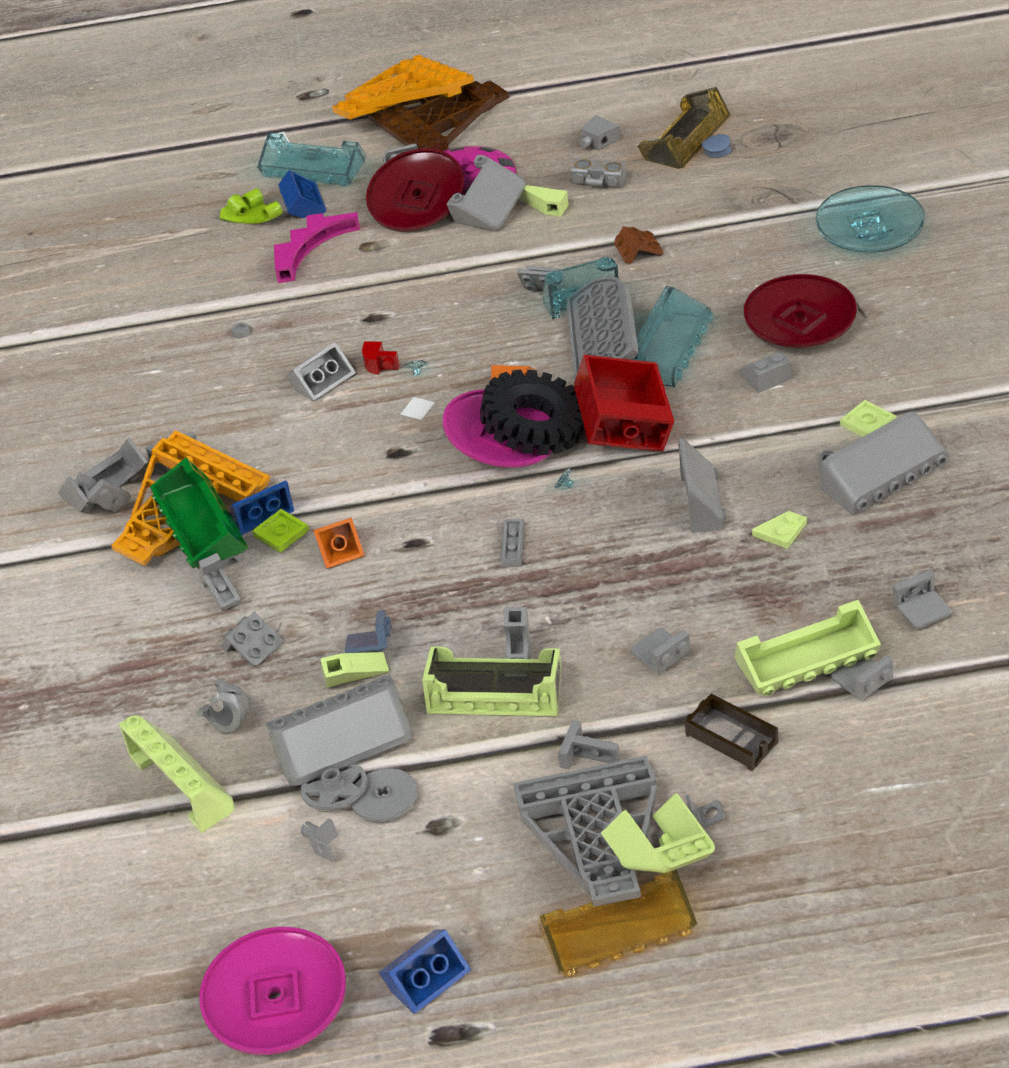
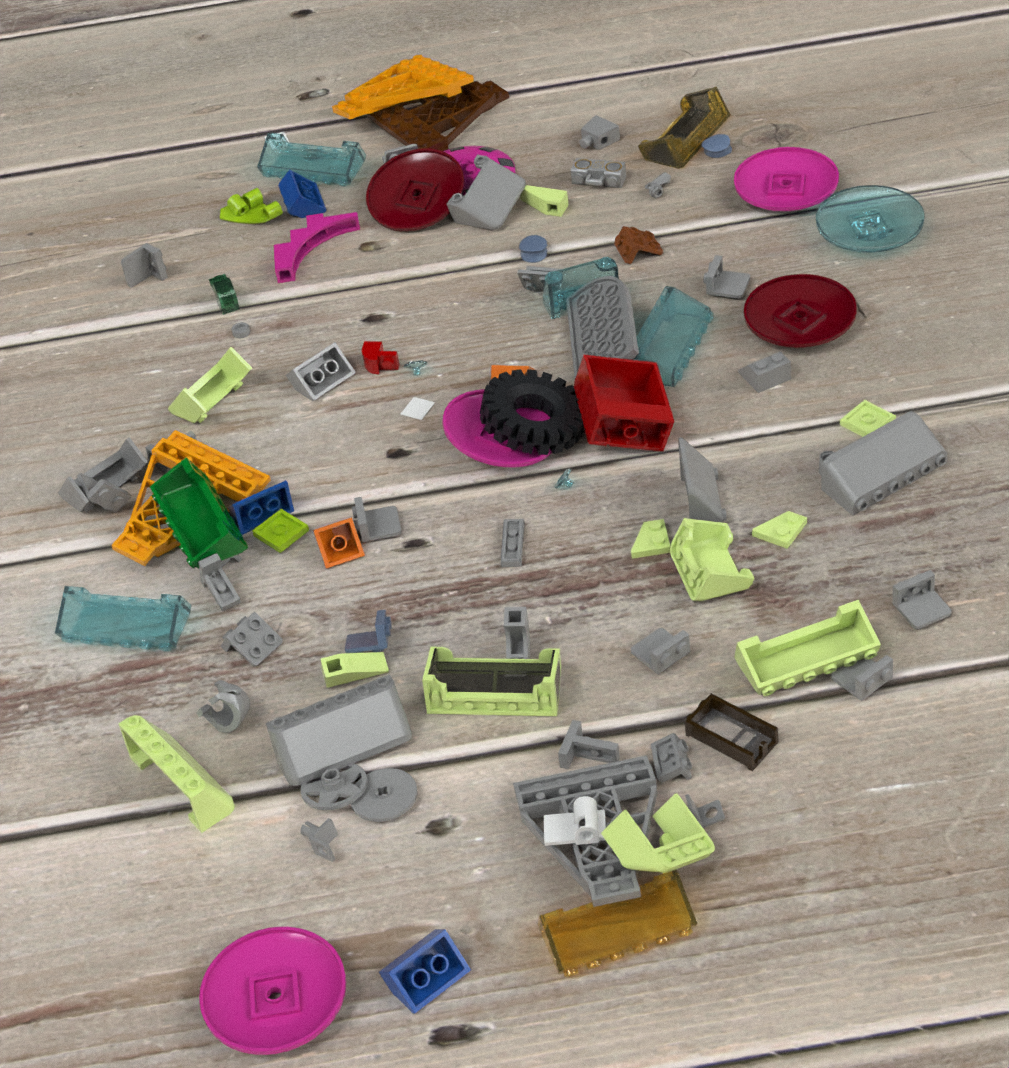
none -> clear light blue windscreen [55,586,192,651]
none -> light grey bracket [121,243,168,288]
none -> yellowish green windscreen [168,347,252,423]
none -> clear green brick [209,274,240,315]
none -> light grey bracket [352,497,401,542]
none -> sand blue piece [519,235,548,263]
none -> white piece [544,796,606,846]
none -> yellowish green wing [631,519,670,559]
none -> light grey piece [645,172,671,198]
none -> light grey bracket [651,733,692,783]
none -> yellowish green windscreen [670,518,754,601]
none -> light grey bracket [703,255,751,298]
none -> dark pink dish [734,147,839,211]

